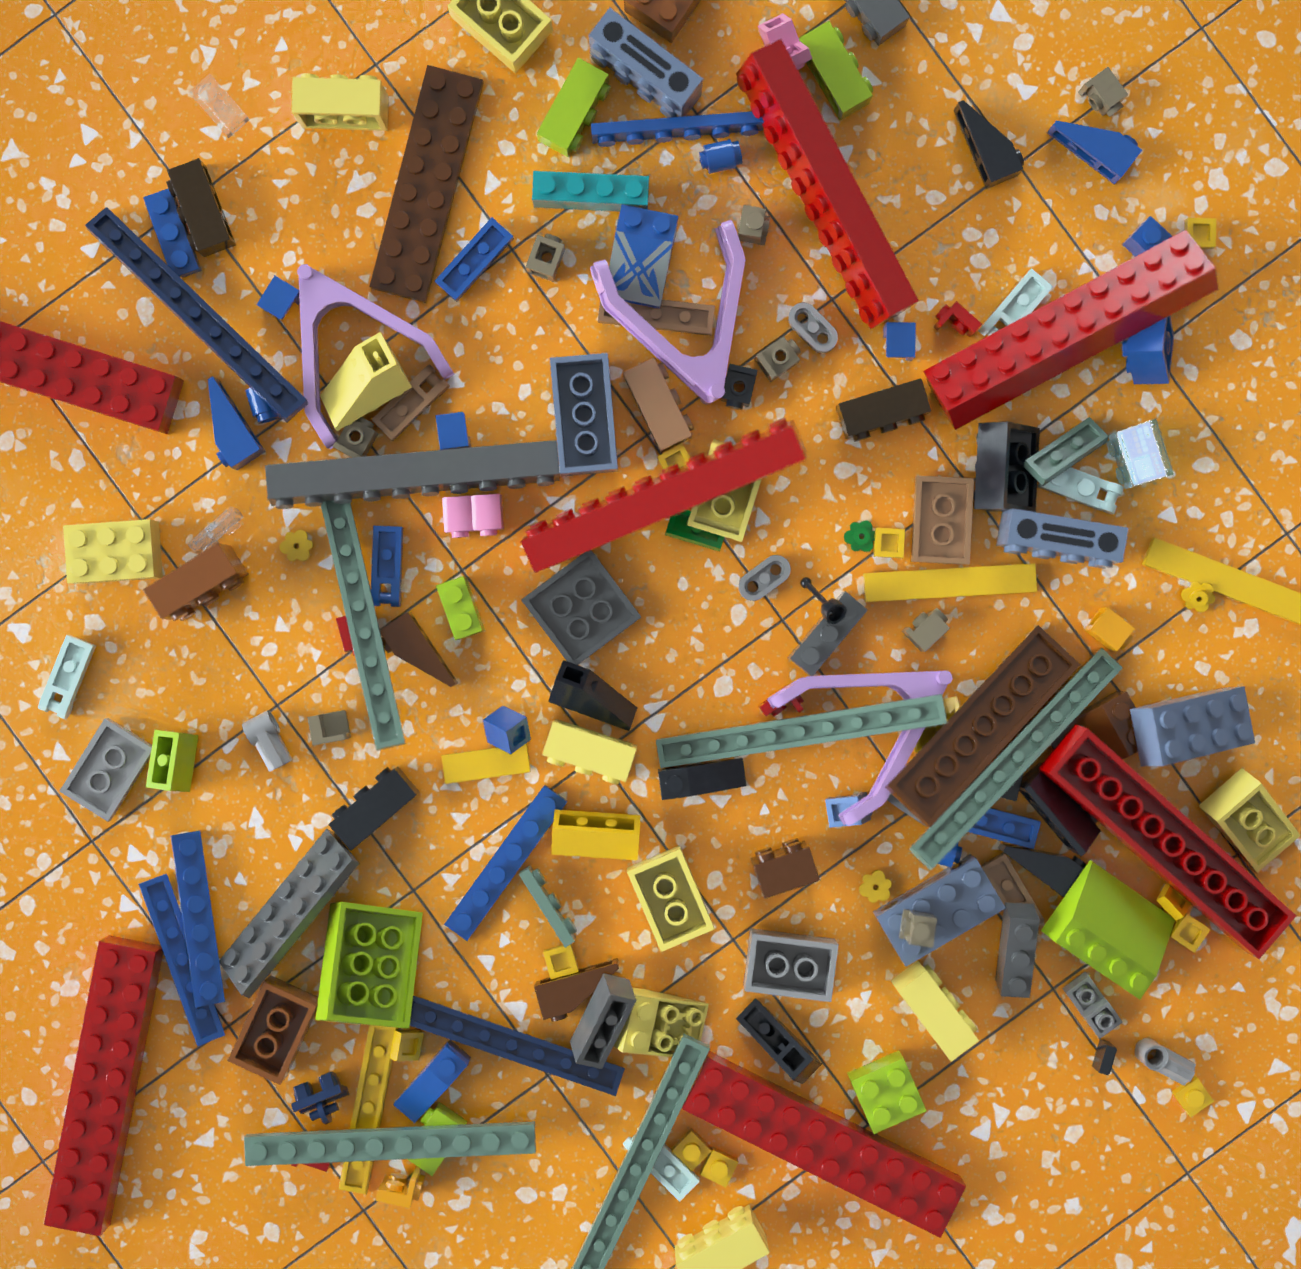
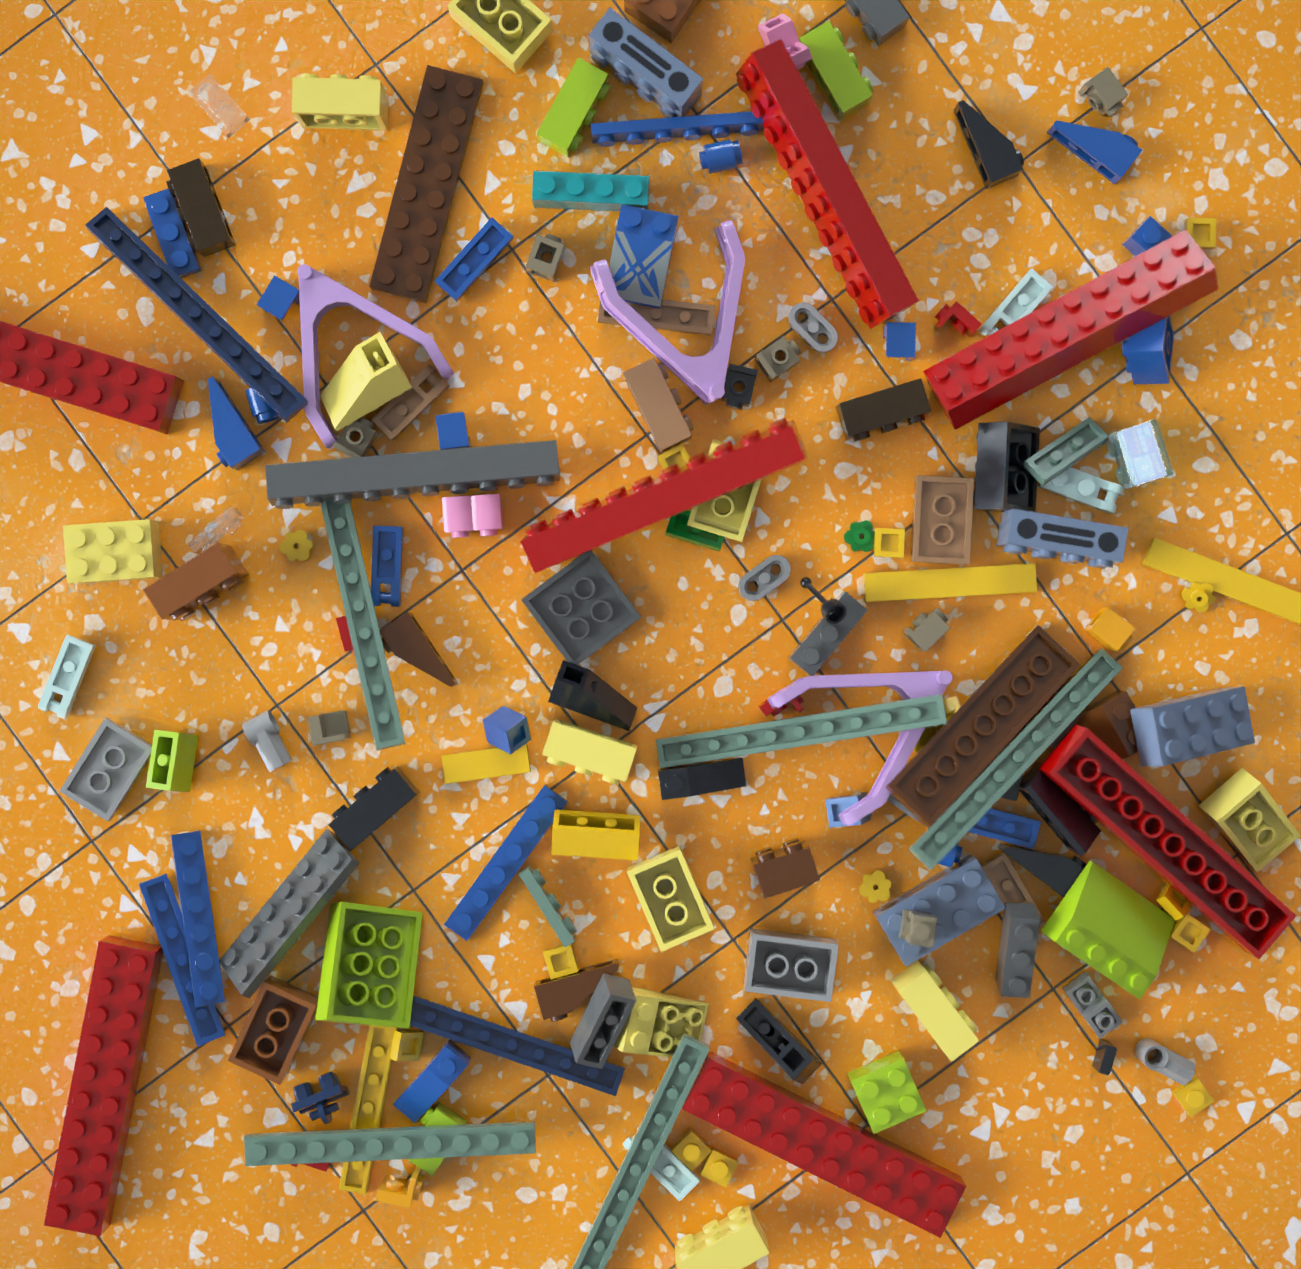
lime brick [436,576,485,640] -> none
sand blue brick [550,353,618,477] -> none
dark tan brick [738,205,770,246] -> none

